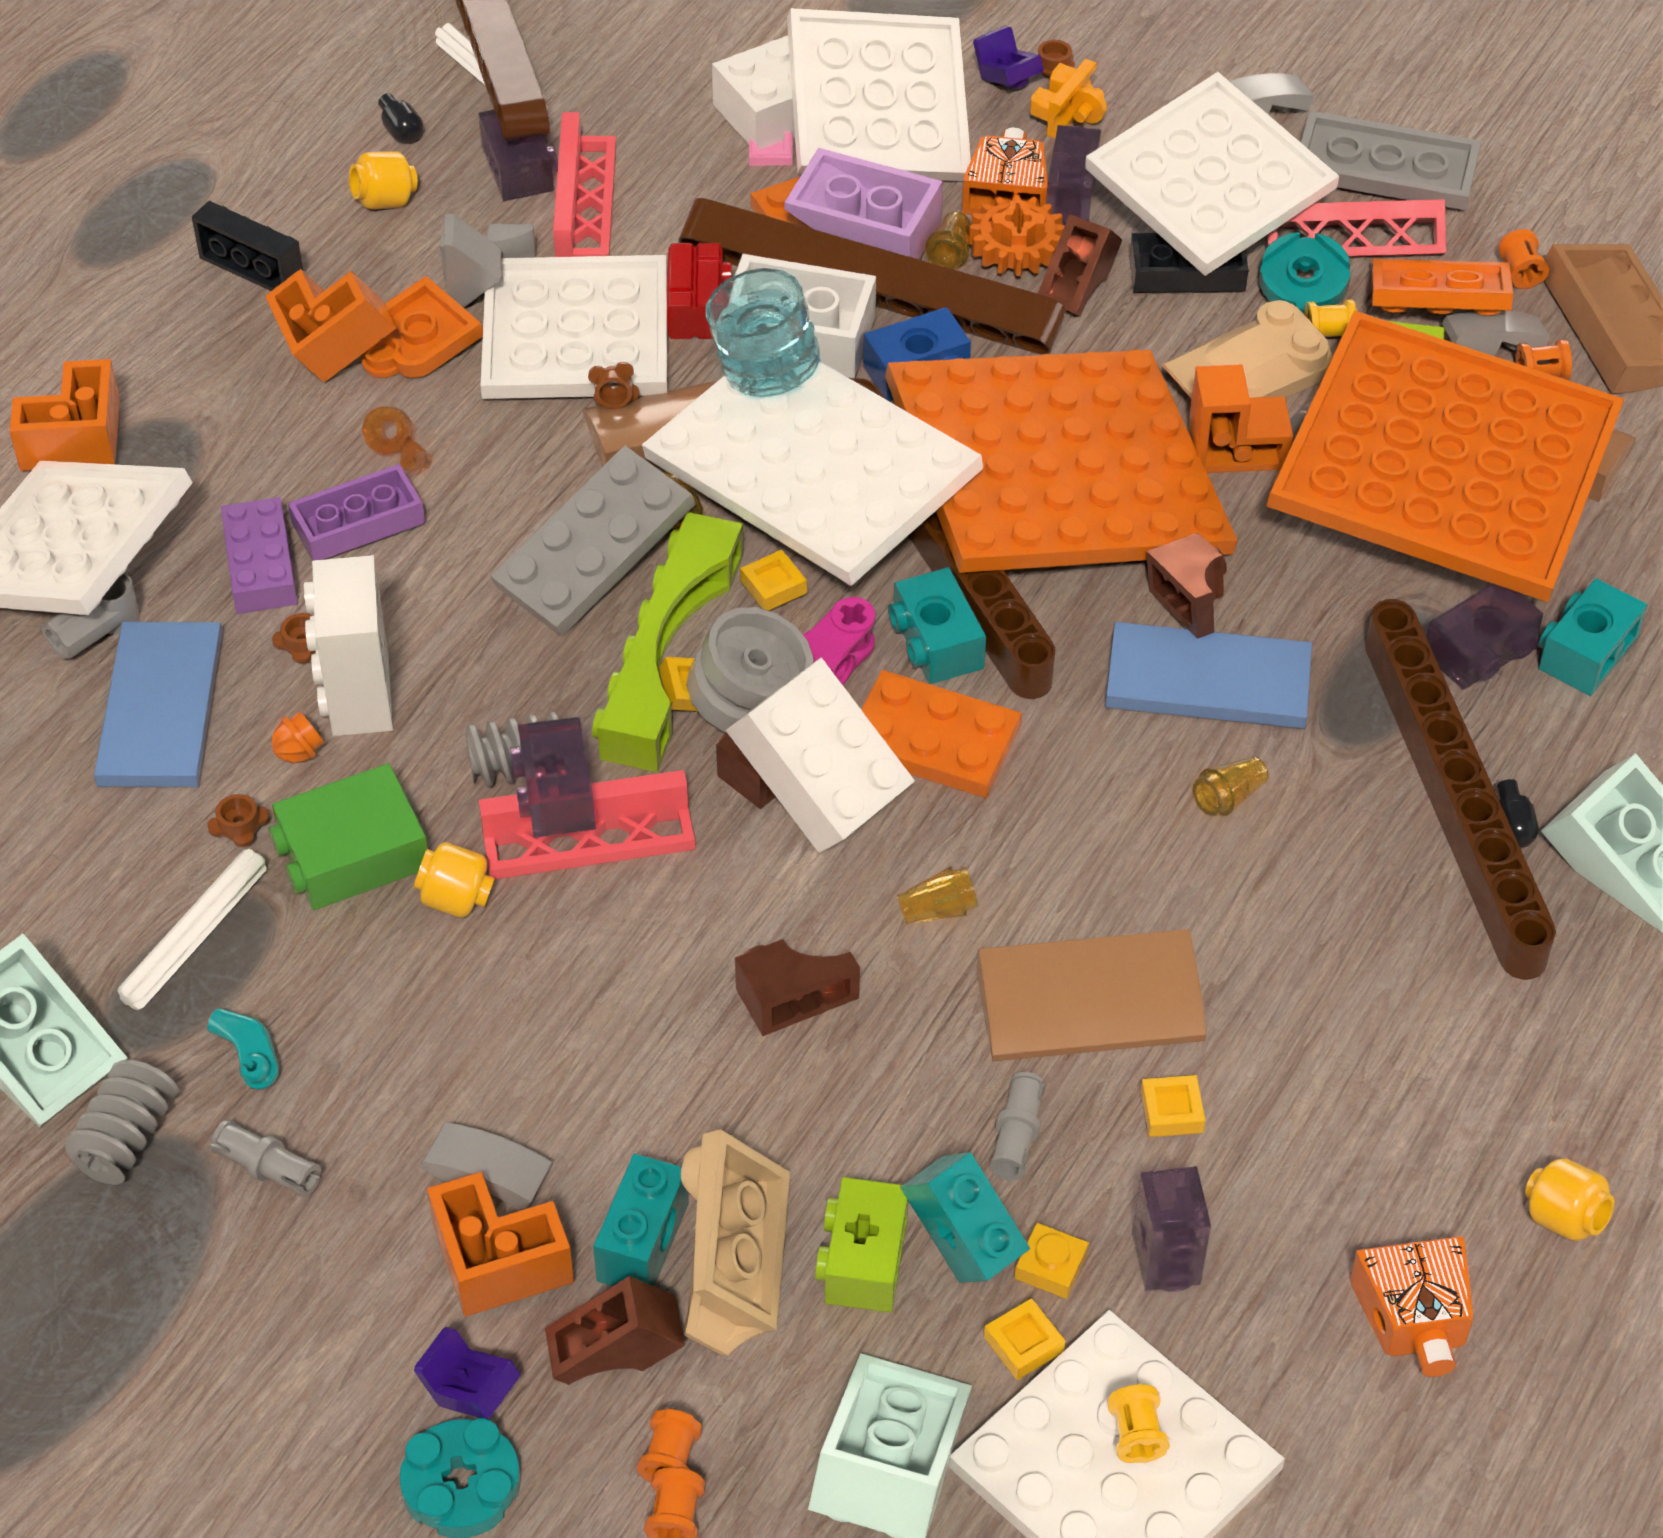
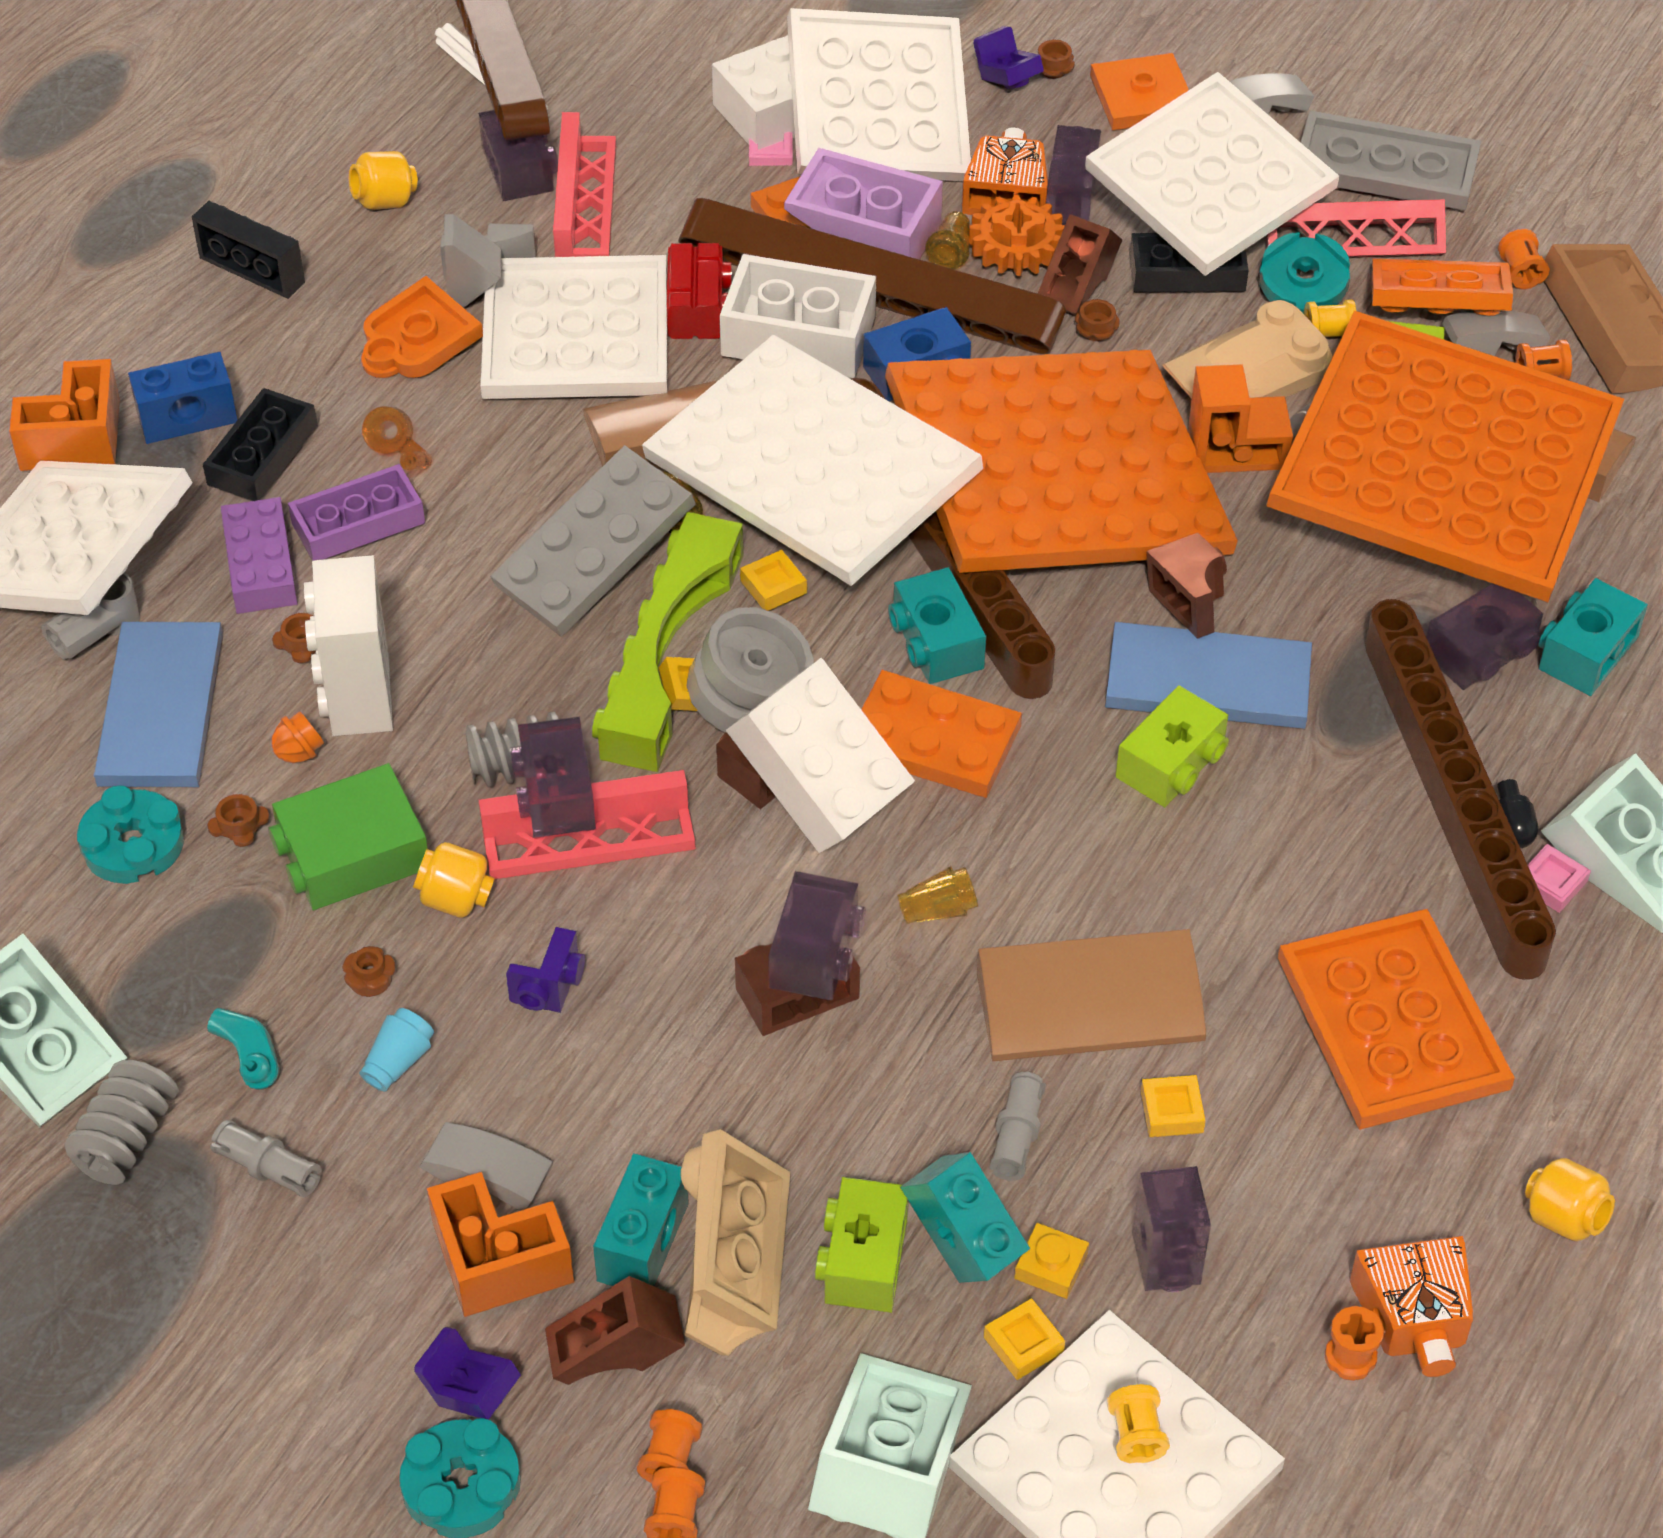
white axle [118,849,267,1010] -> none
orange brick [265,269,396,383] -> none
black cylinder [378,93,423,144] -> none
dark orange plate [588,362,639,409] -> none
clear light blue wheel [706,268,820,397] -> none
dark pink piece [803,597,875,685] -> none
light orange hips [1030,58,1108,139] -> none
clear yellow cone [1192,756,1269,816] -> none
none -> teal plate [77,785,184,884]
none -> blue brick [128,352,238,444]
none -> black piece [203,388,318,501]
none -> dark orange plate [342,946,396,997]
none -> medium azure cone [359,1008,434,1092]
none -> dark purple bracket [506,927,585,1013]
none -> clear purple brick [769,871,866,1000]
none -> dark orange plate [1075,299,1120,341]
none -> orange plate [1090,53,1189,130]
none -> lime brick [1116,685,1229,808]
none -> orange plate [1278,908,1515,1130]
none -> orange bush [1325,1306,1384,1381]
none -> bright pink tile [1528,844,1591,913]

